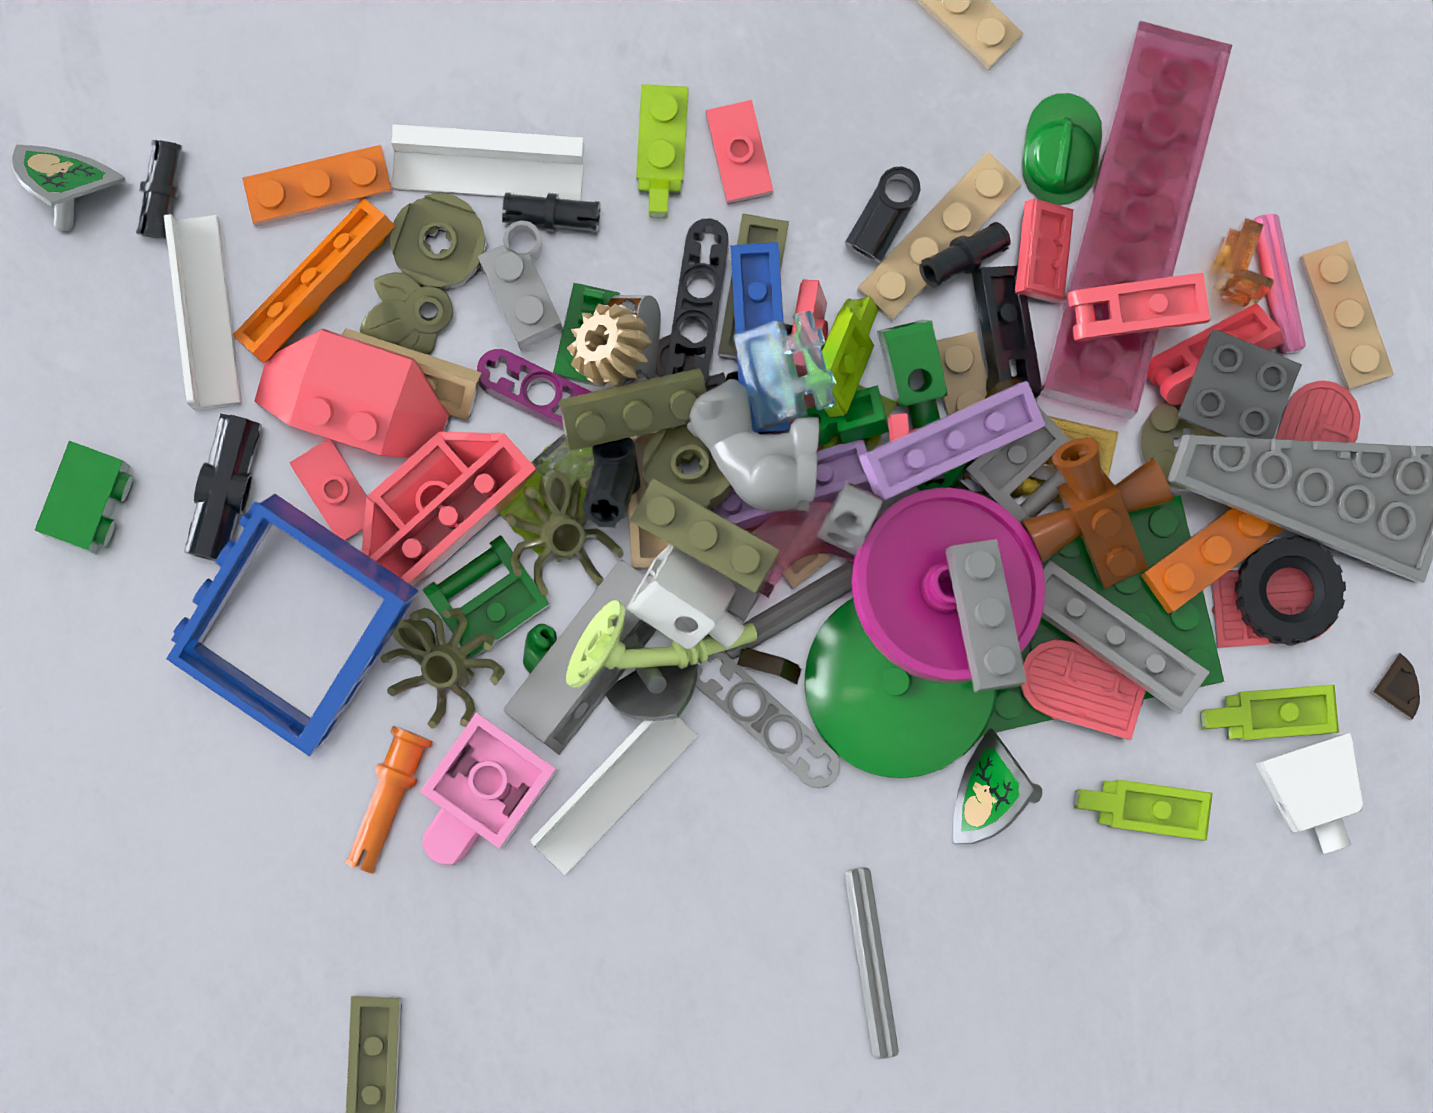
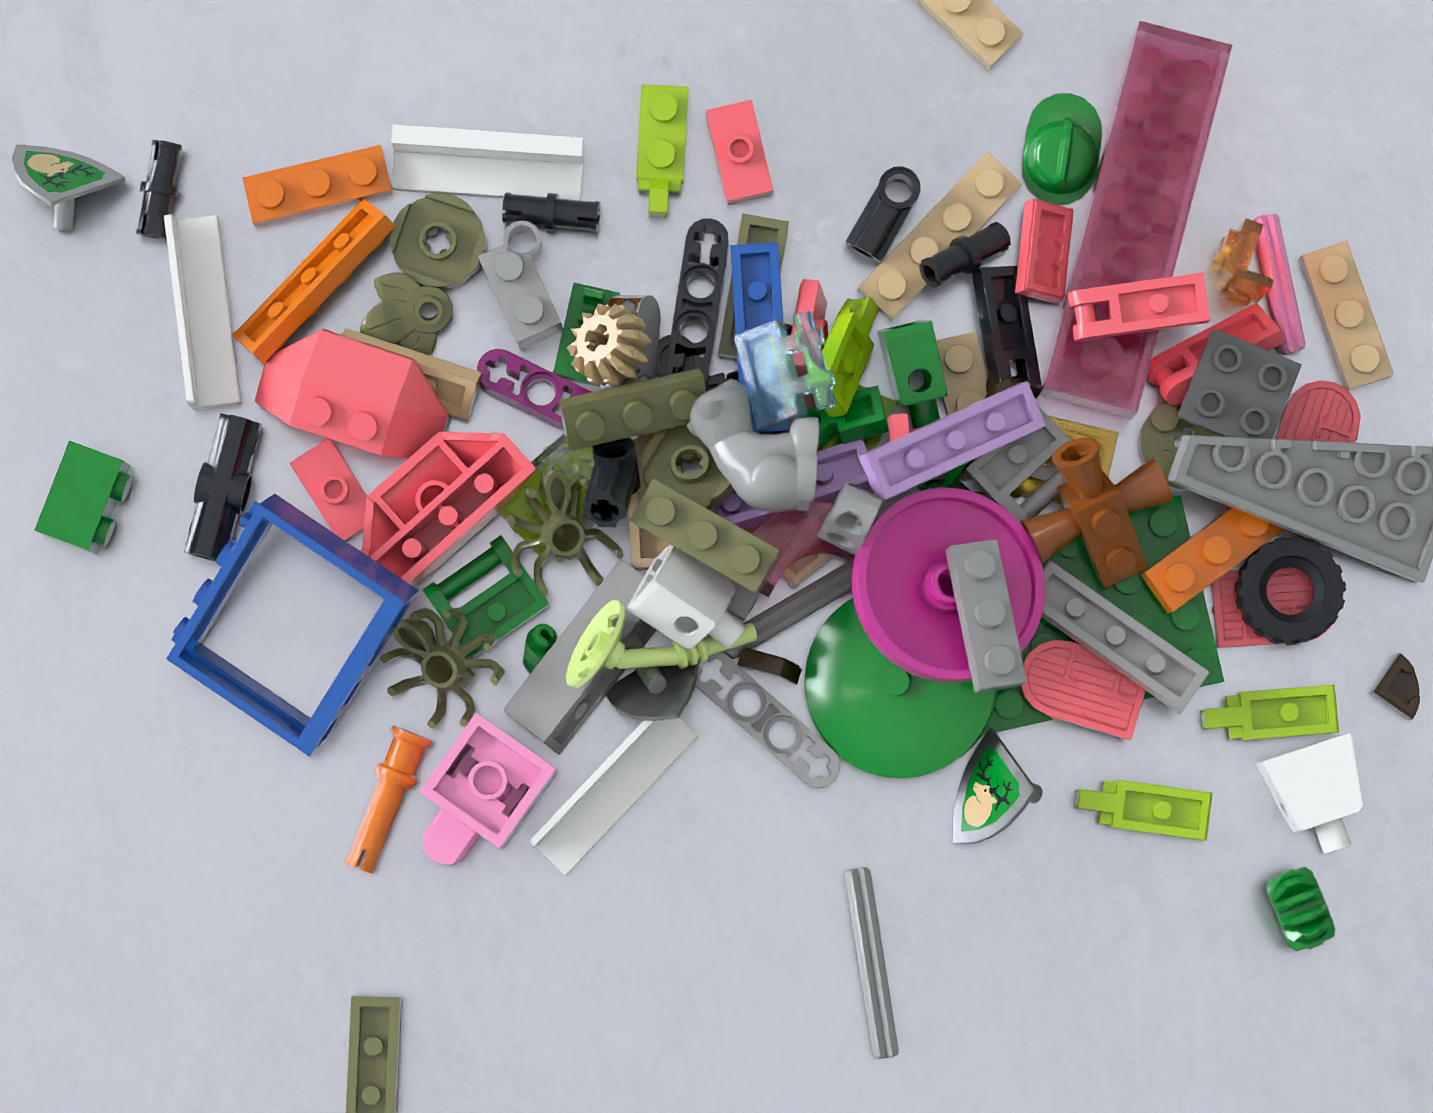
none -> green gear [1266,867,1335,952]

